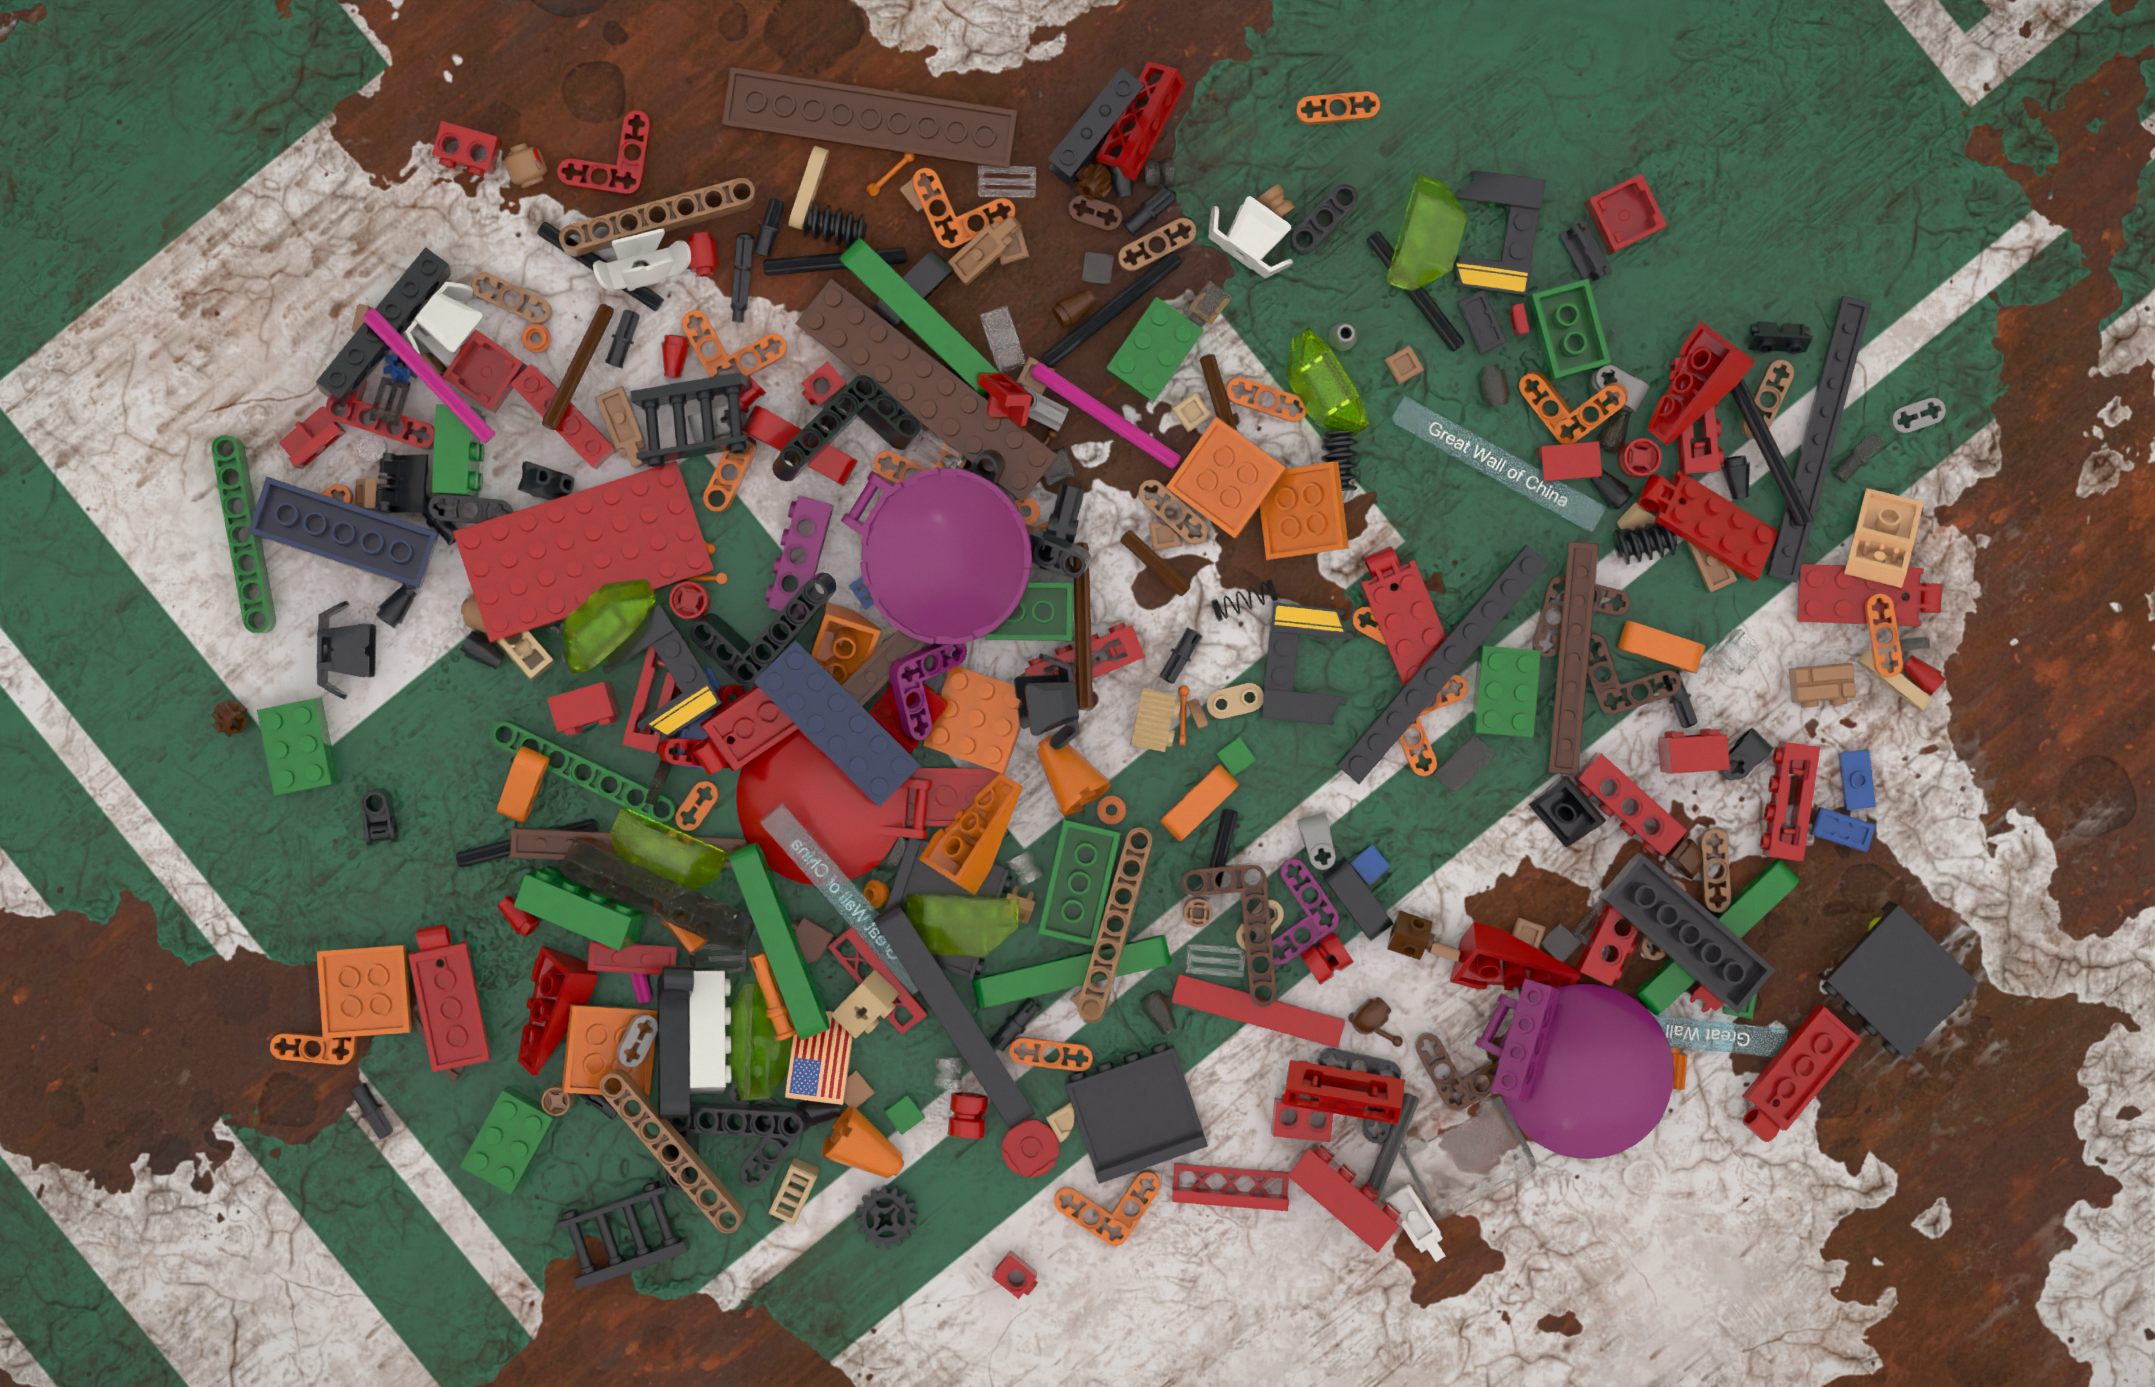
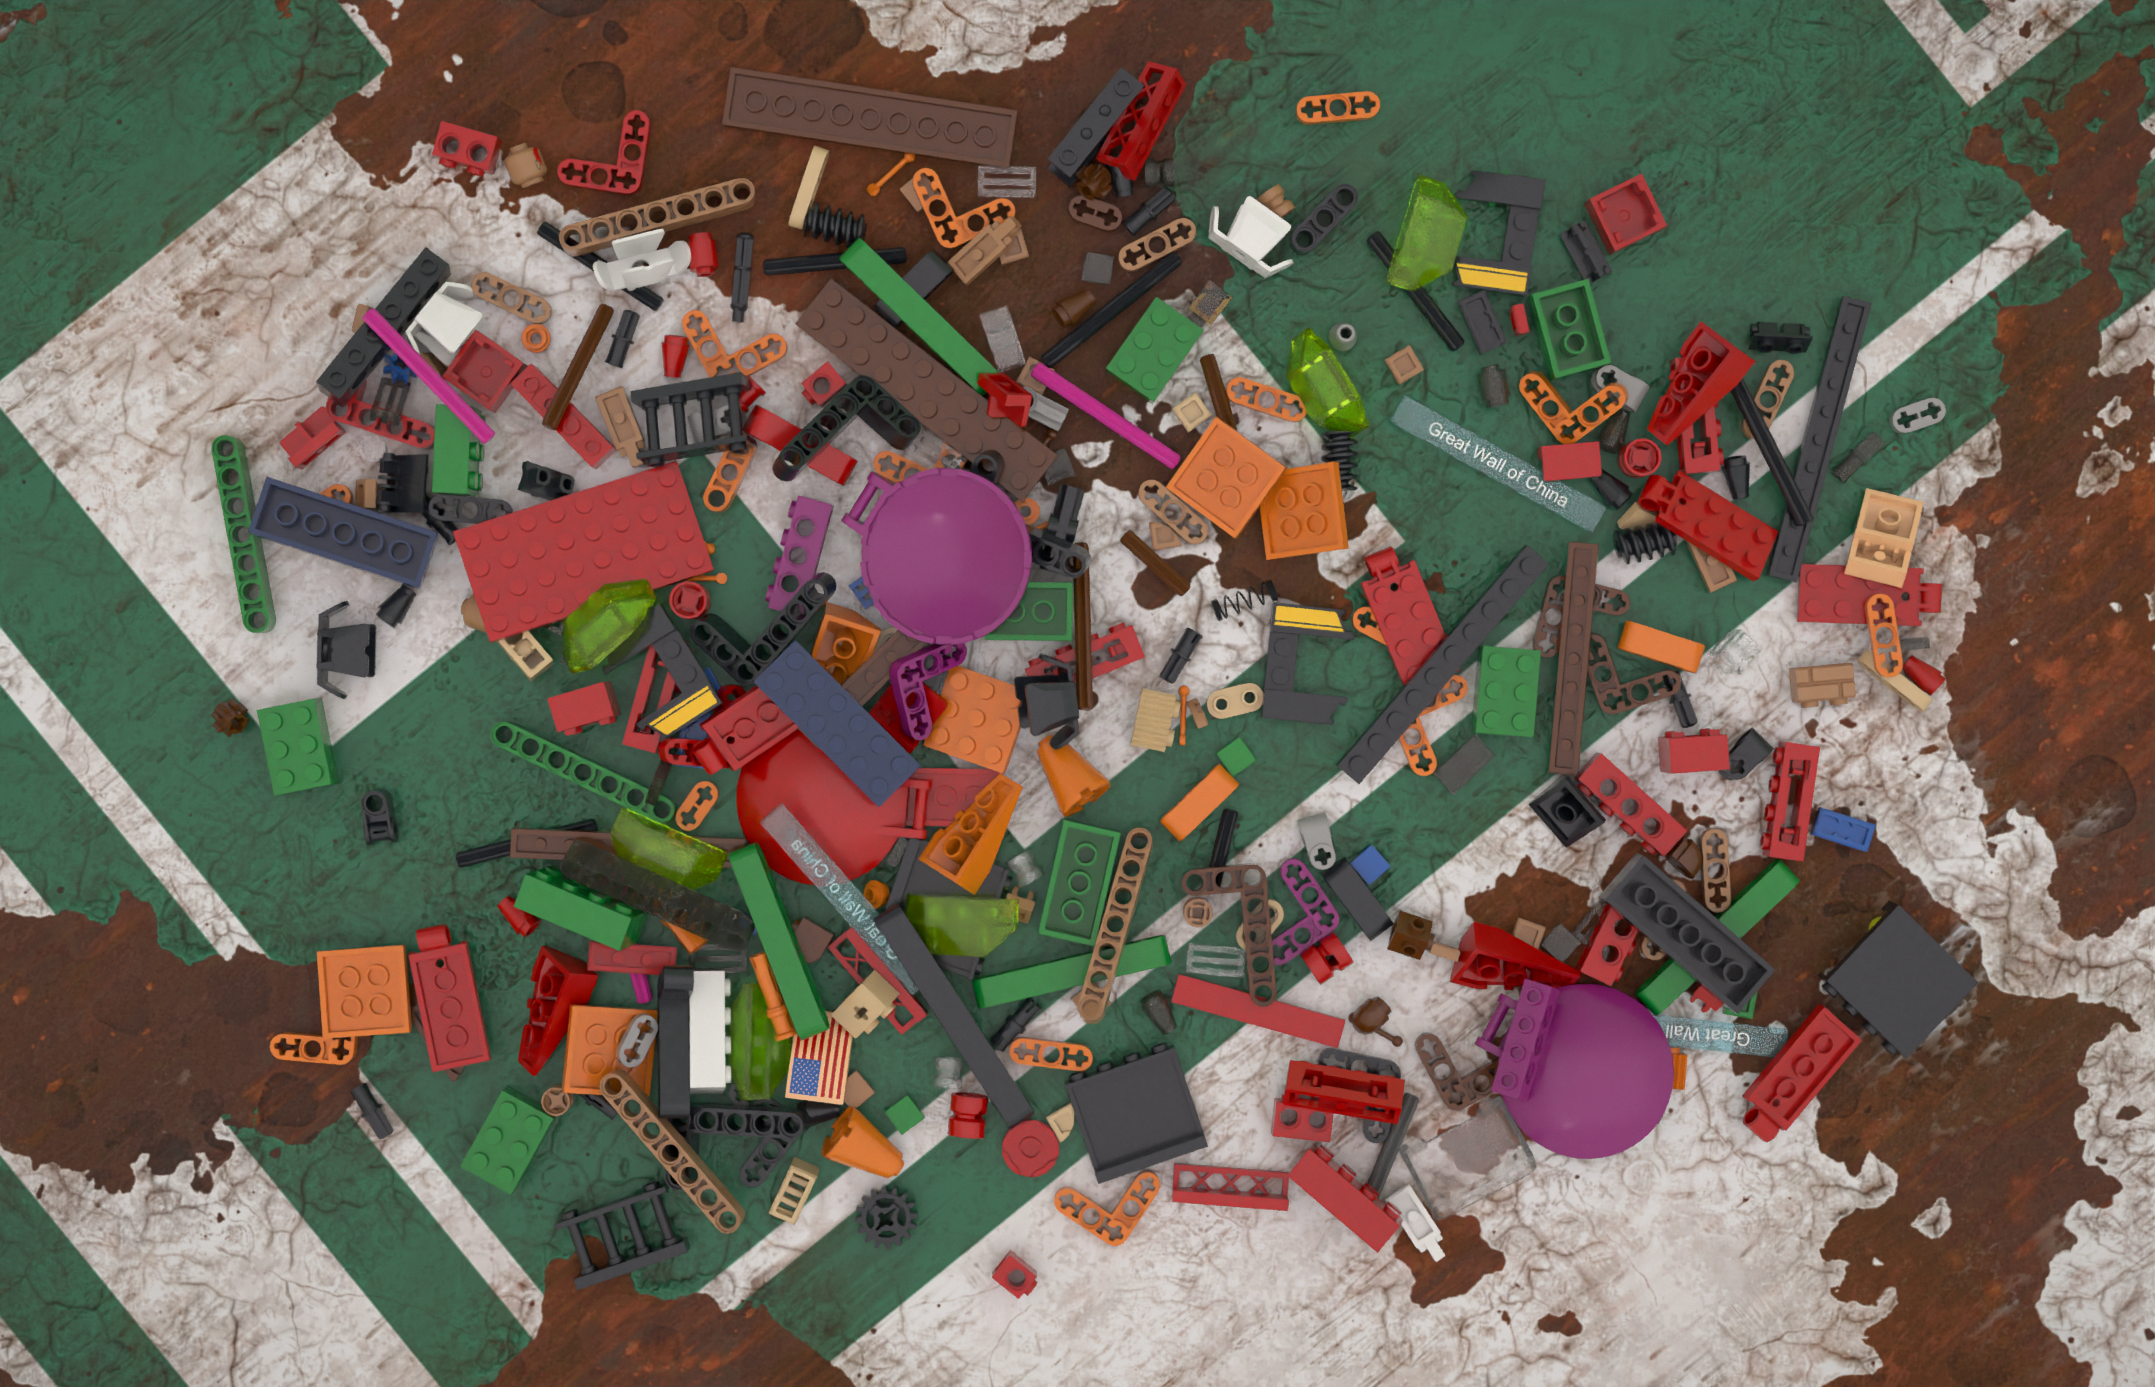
black cone [460,630,505,670] -> none
orange beam [496,746,550,824] -> none
black axle [753,198,785,258] -> none
orange plate [1097,796,1126,825] -> none
blue plate [1838,749,1876,810] -> none

